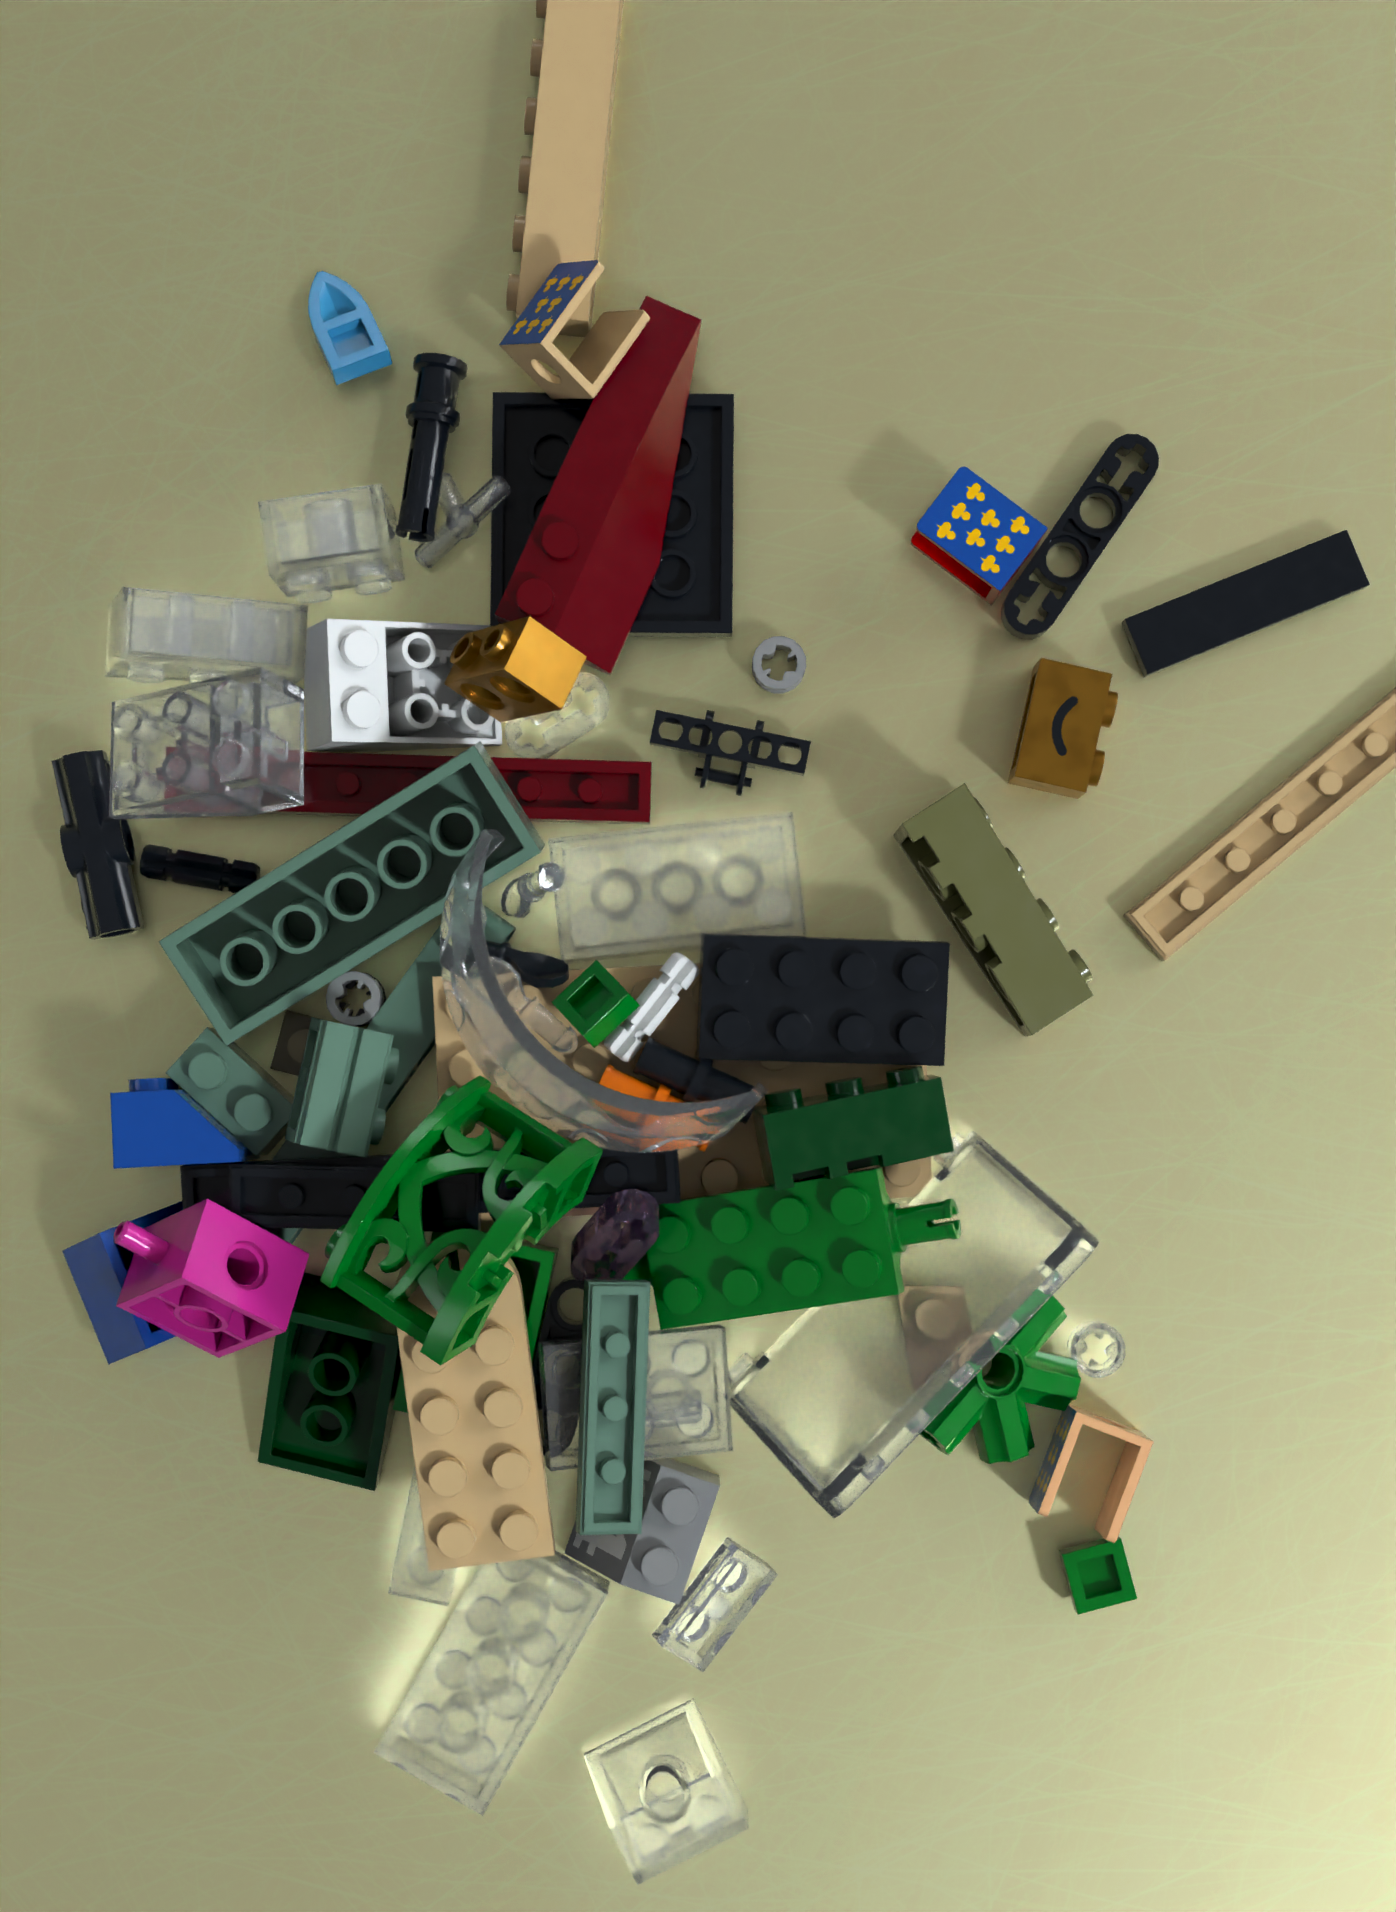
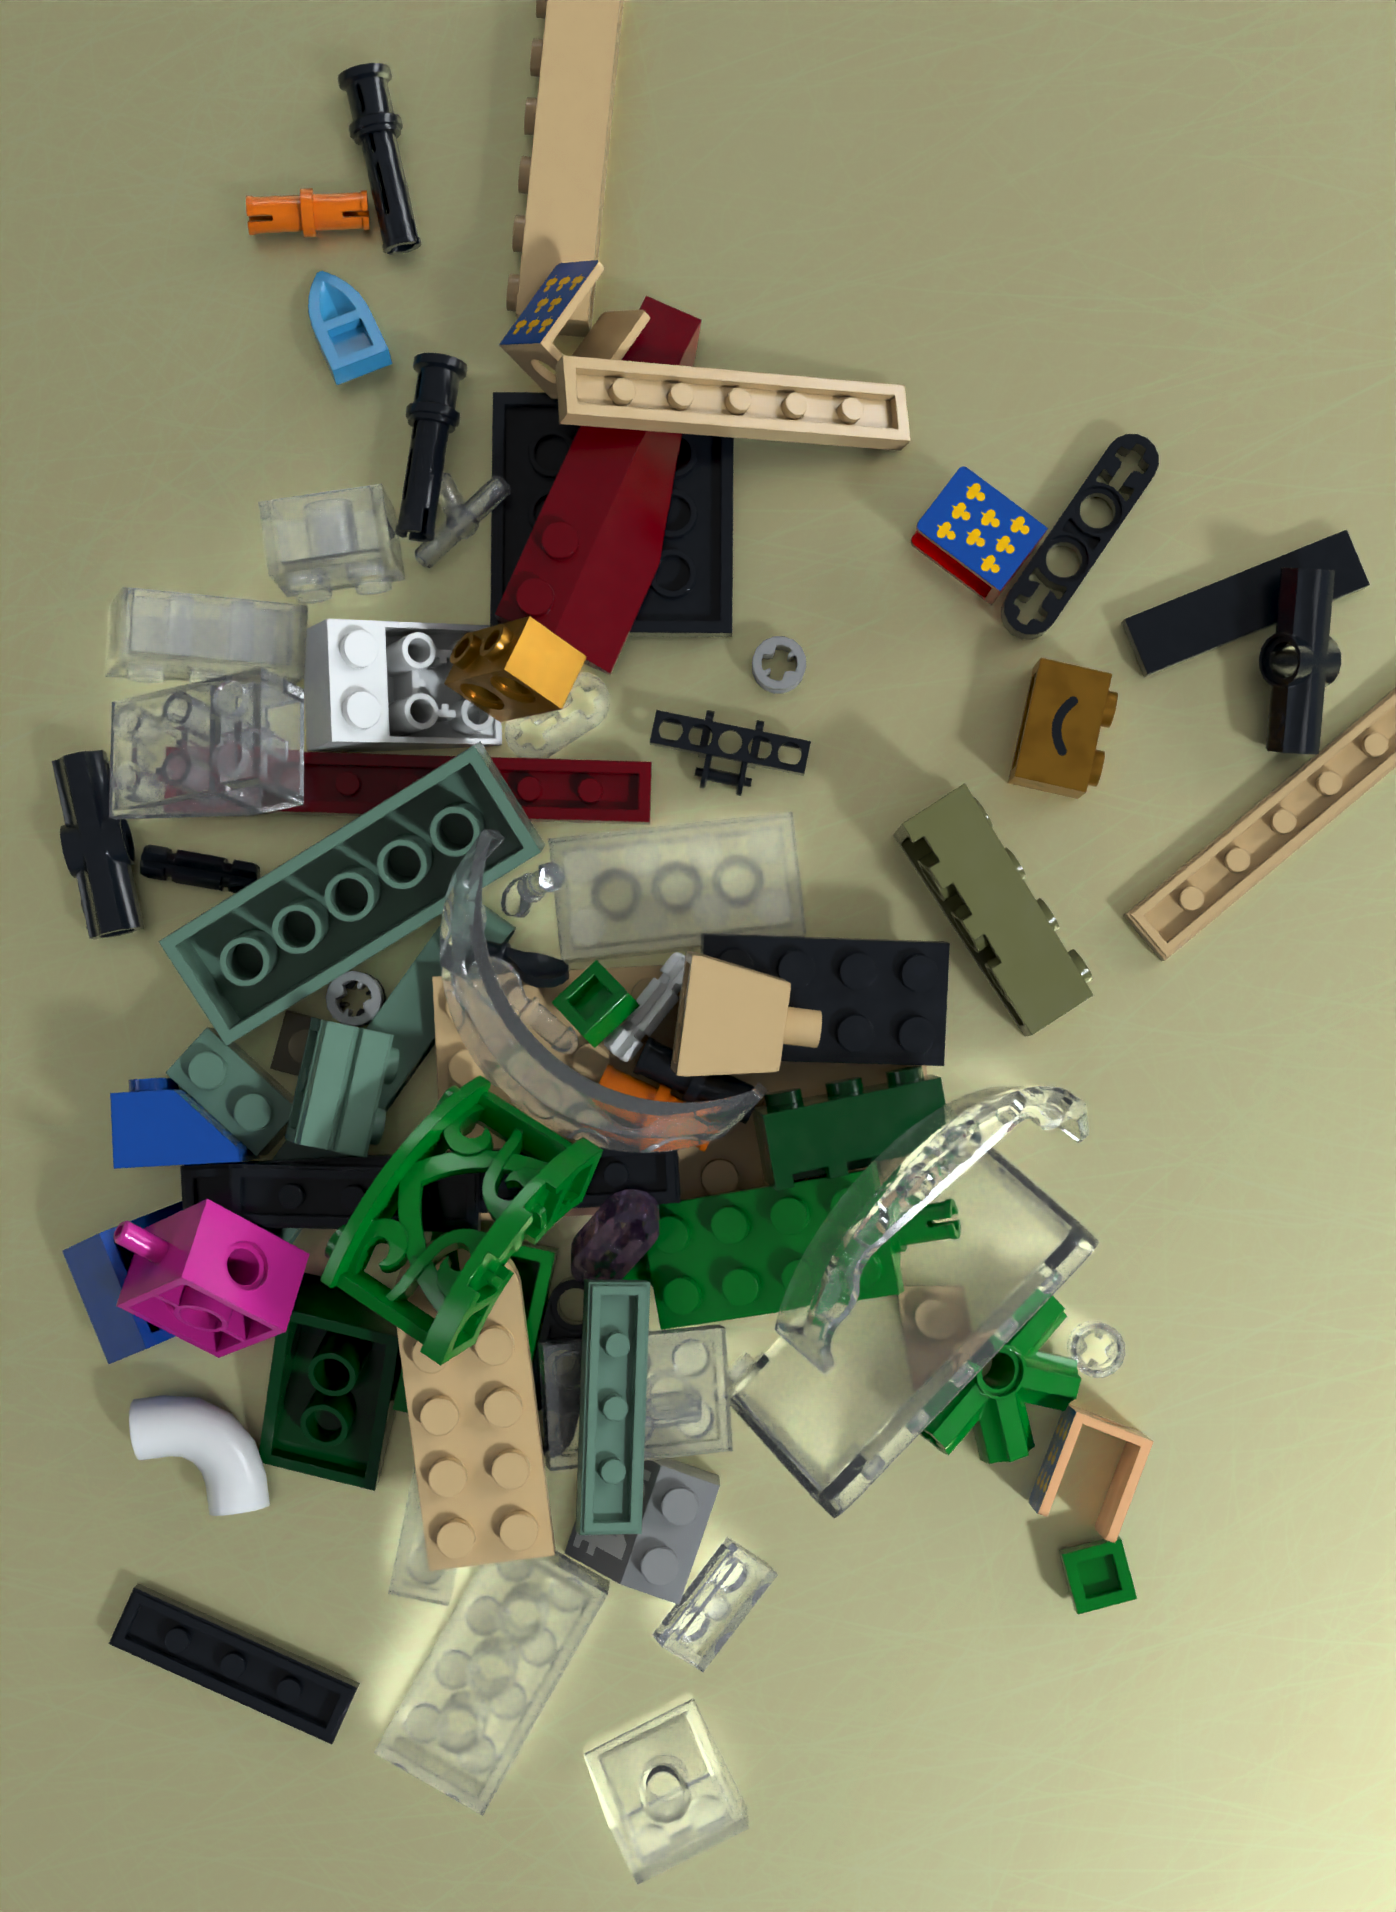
none -> black tile [109,1584,360,1744]
none -> white cylinder [129,1395,270,1516]
none -> orange pin [246,188,370,237]
none -> black pin [338,63,421,255]
none -> tan plate [555,355,911,451]
none -> tan torso [670,951,822,1077]
none -> clear windscreen [775,1086,1089,1374]
none -> black piece [1259,567,1341,754]

